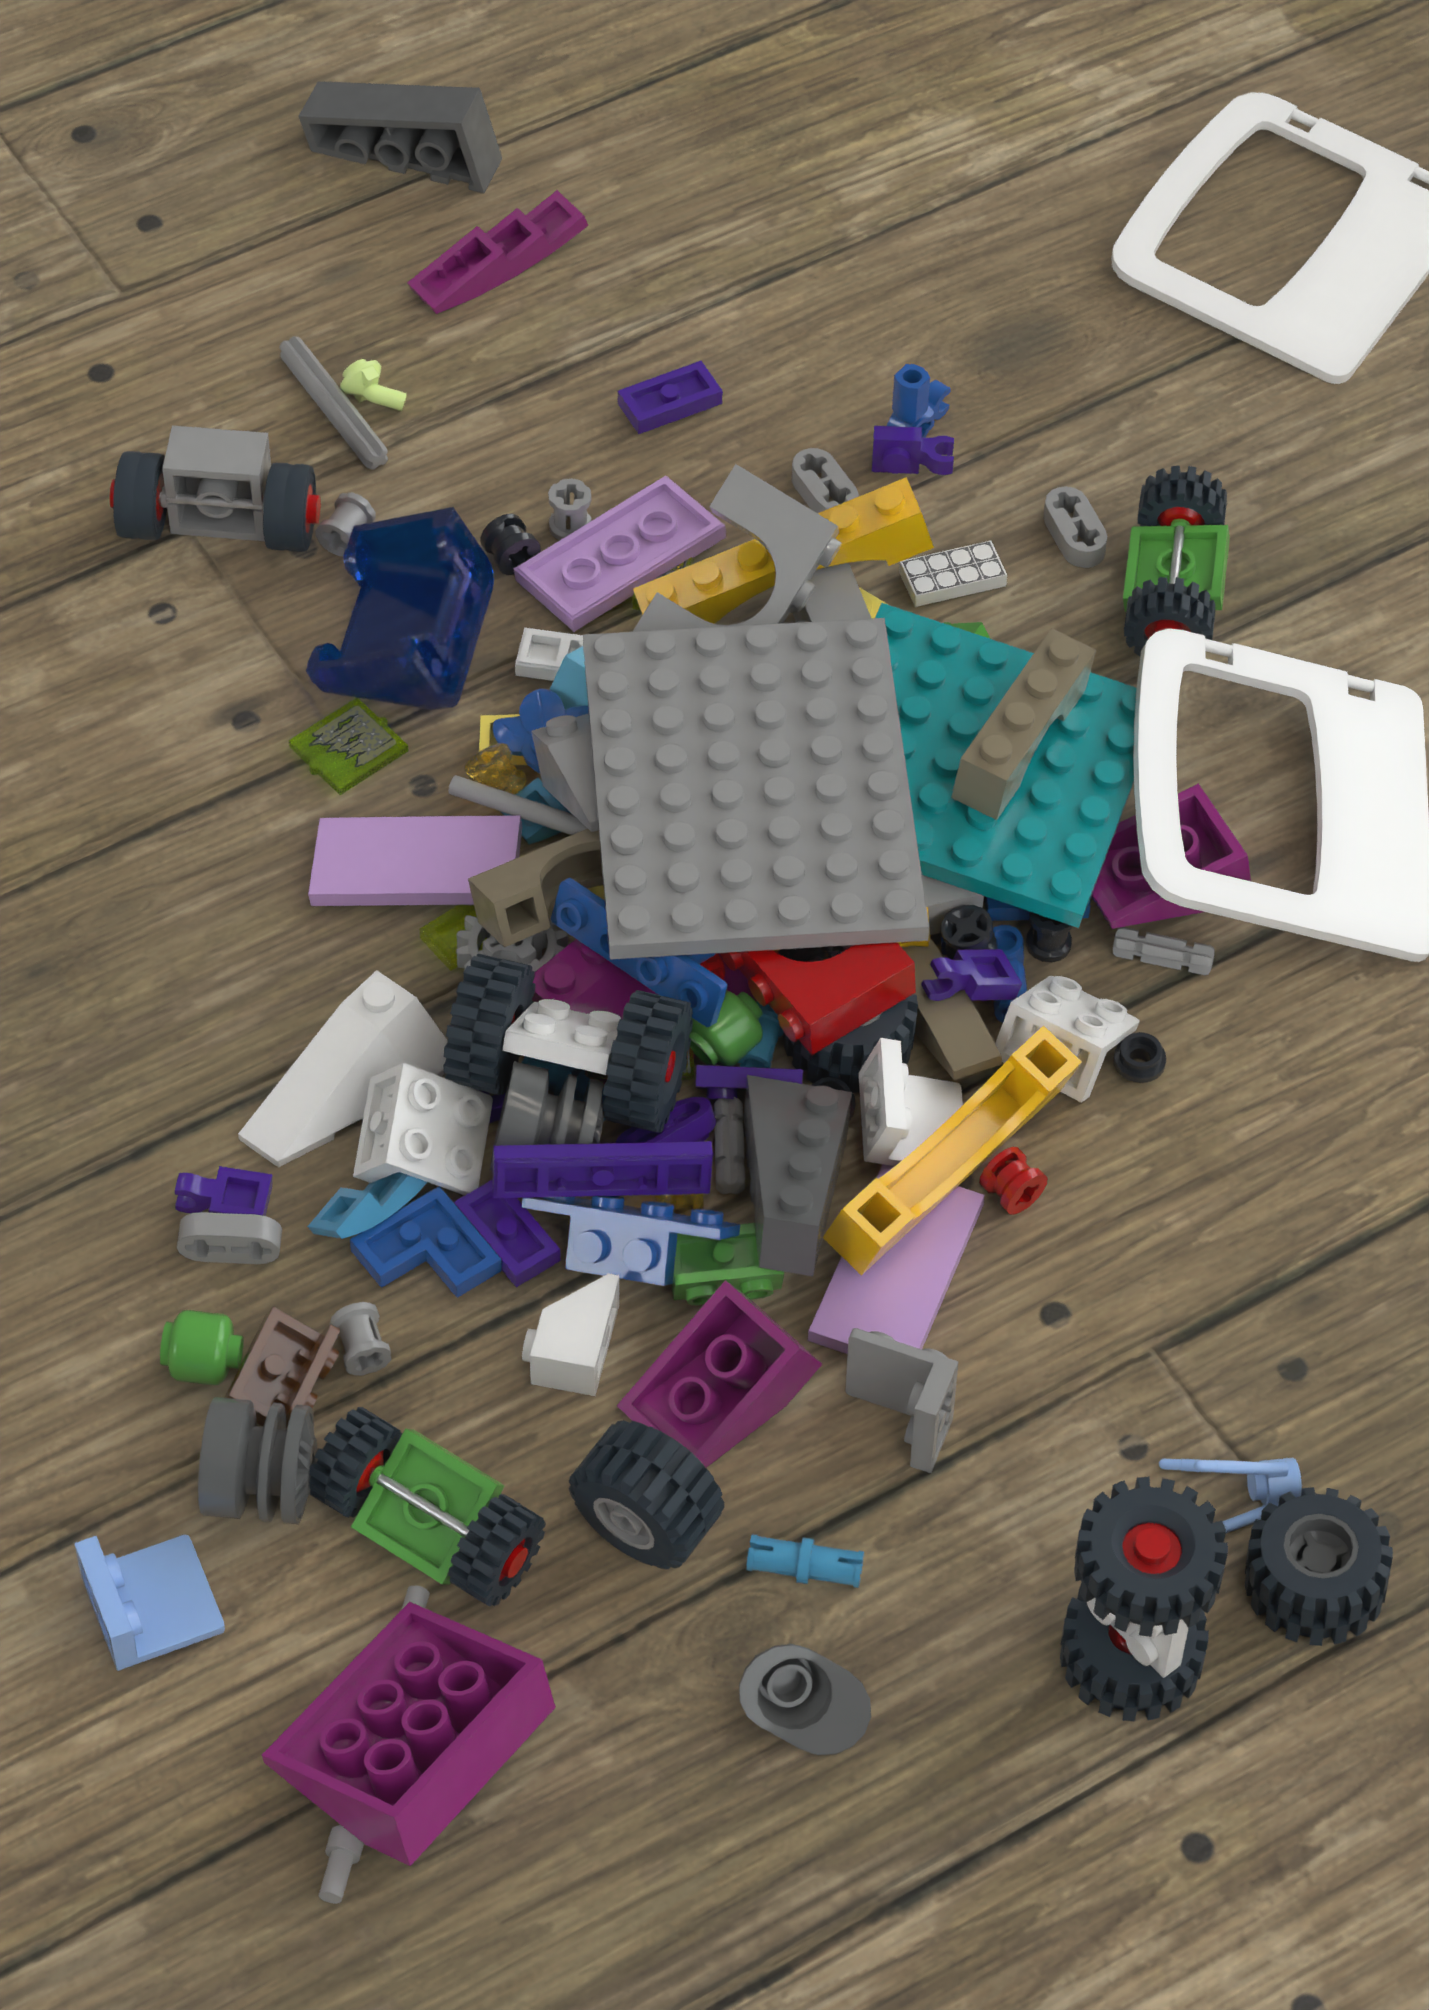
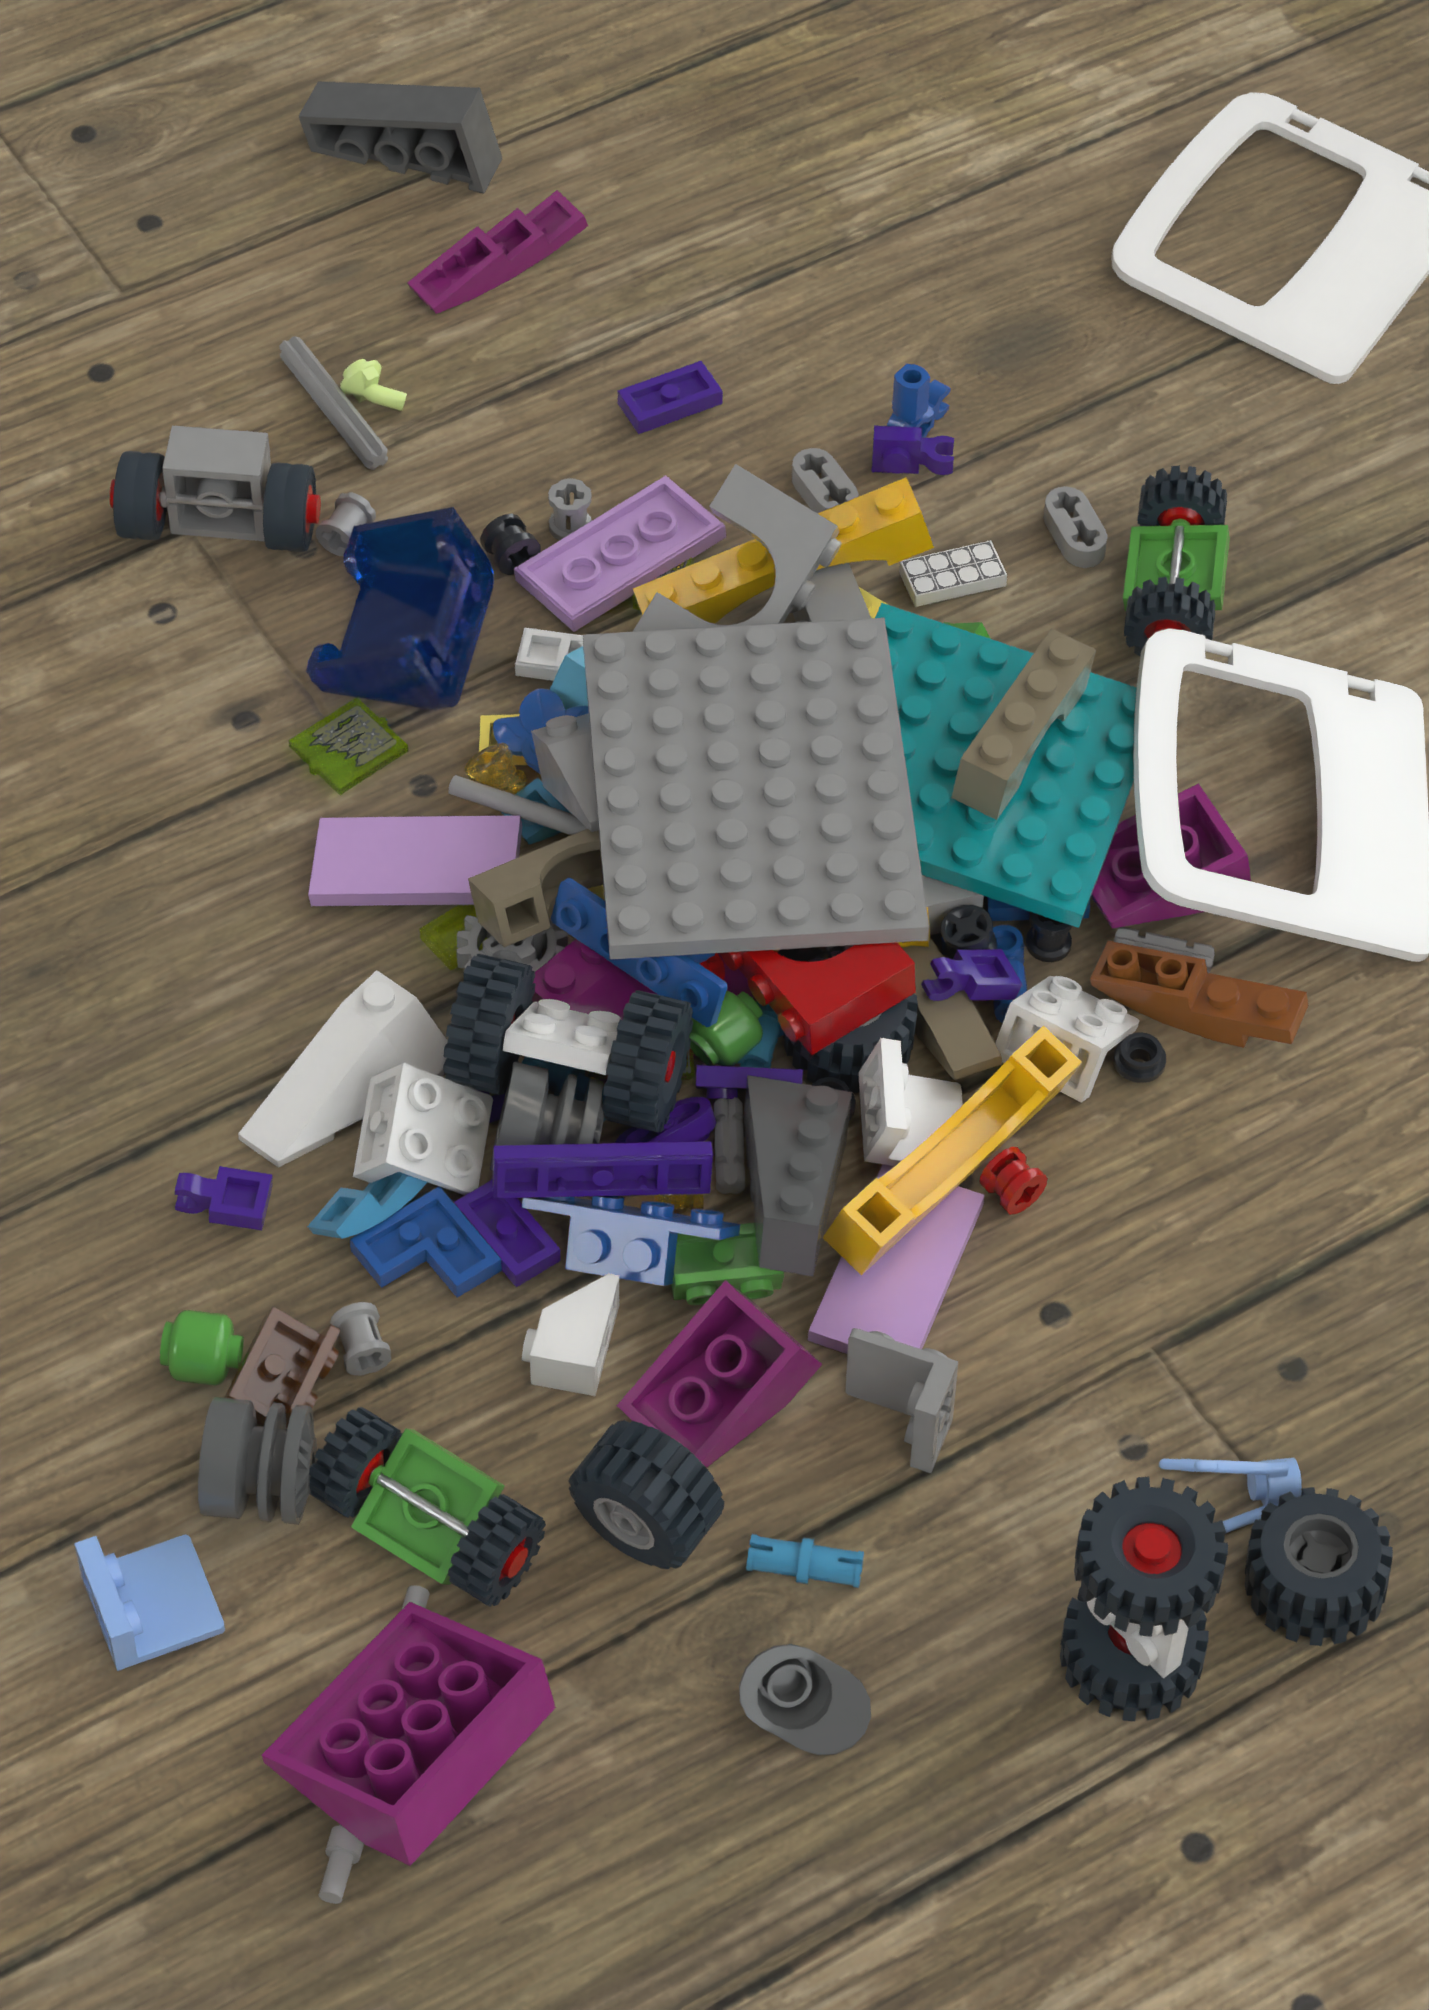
light grey beam [177,1212,282,1264] -> none
none -> dark orange slope [1090,941,1309,1048]

